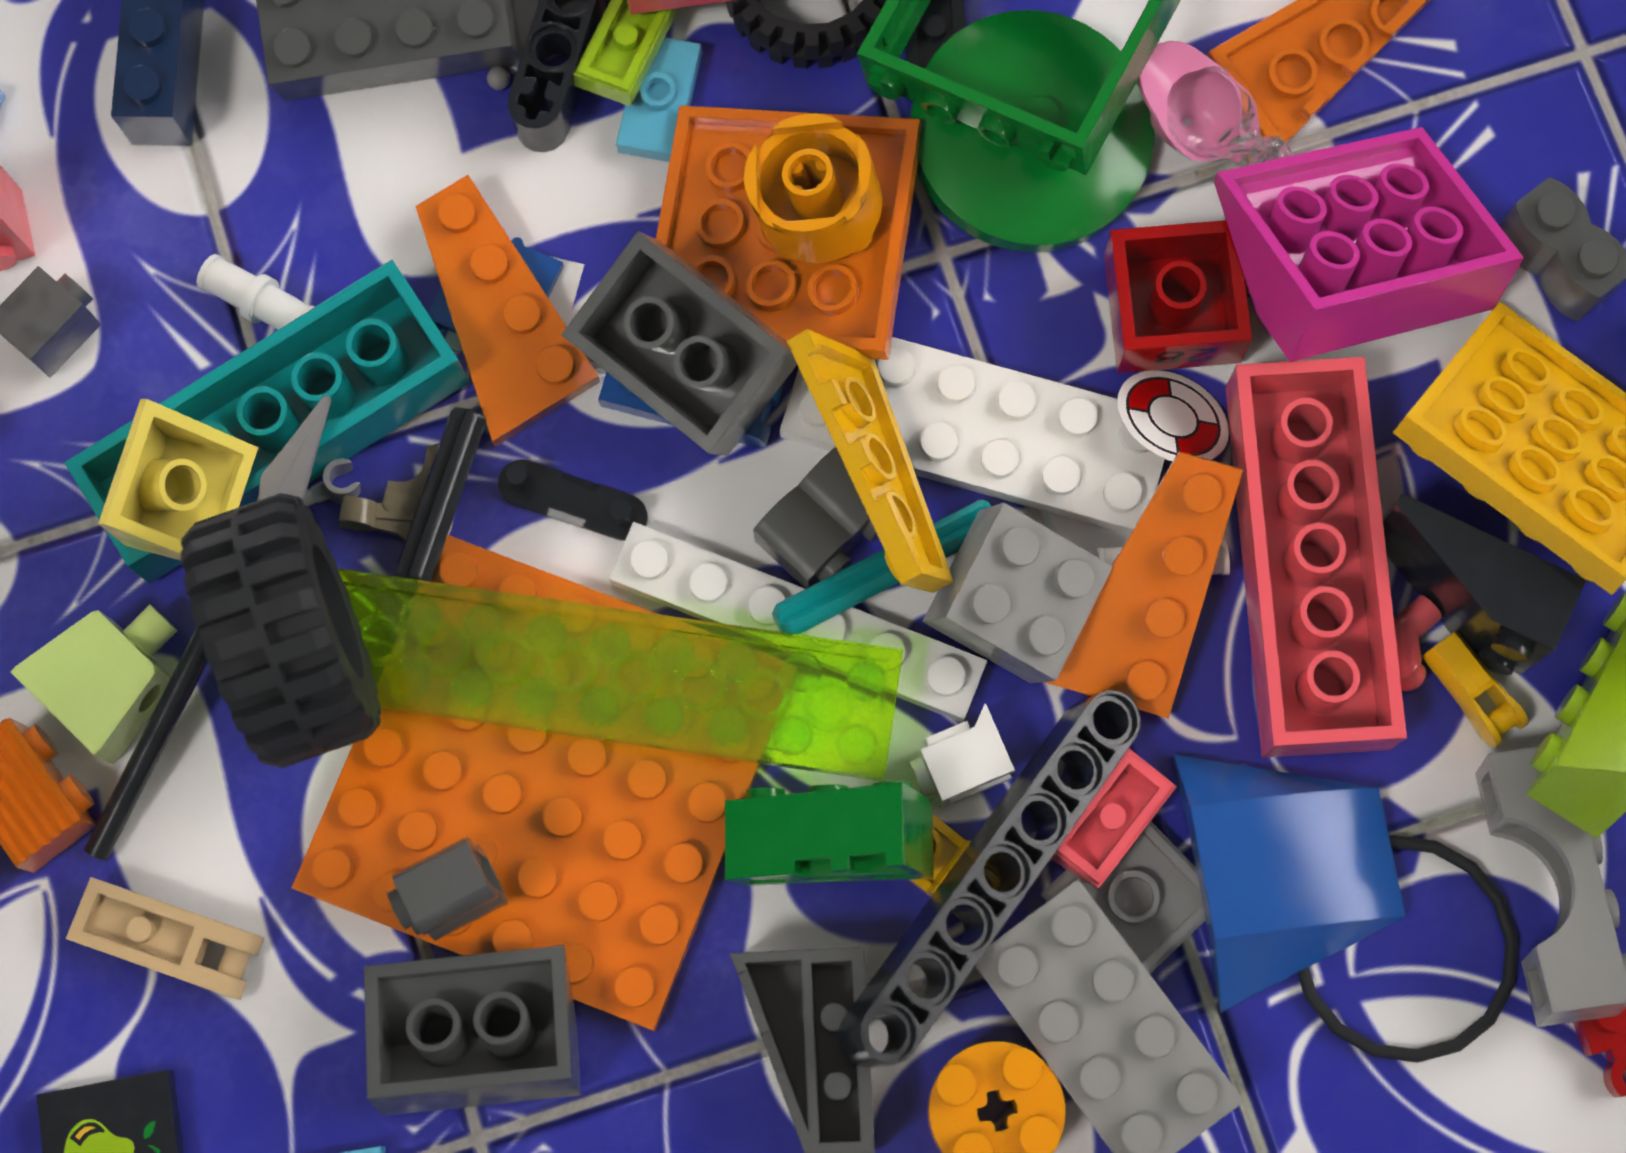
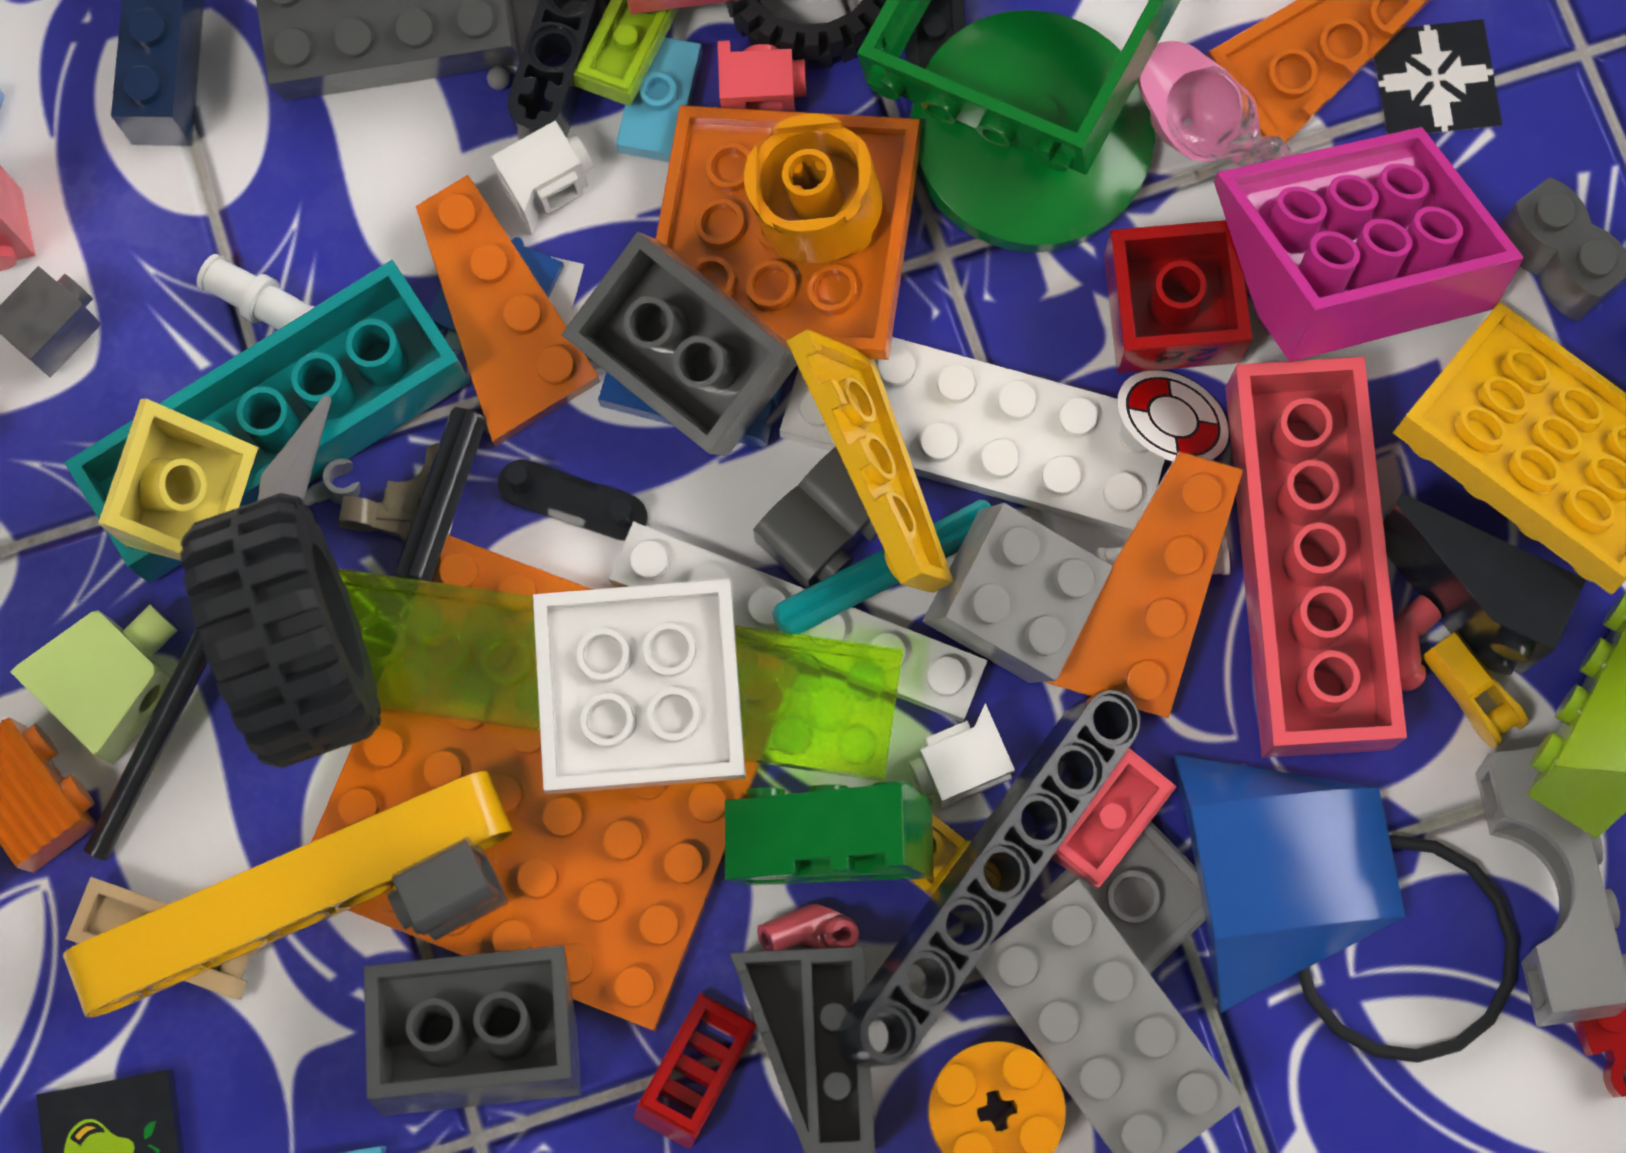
none -> yellow beam [62,771,513,1018]
none -> white window [491,120,594,235]
none -> white plate [533,579,746,794]
none -> red slope [633,992,757,1149]
none -> coral brick [717,41,806,112]
none -> coral arm [757,903,859,952]
none -> black sticker [1374,19,1502,135]

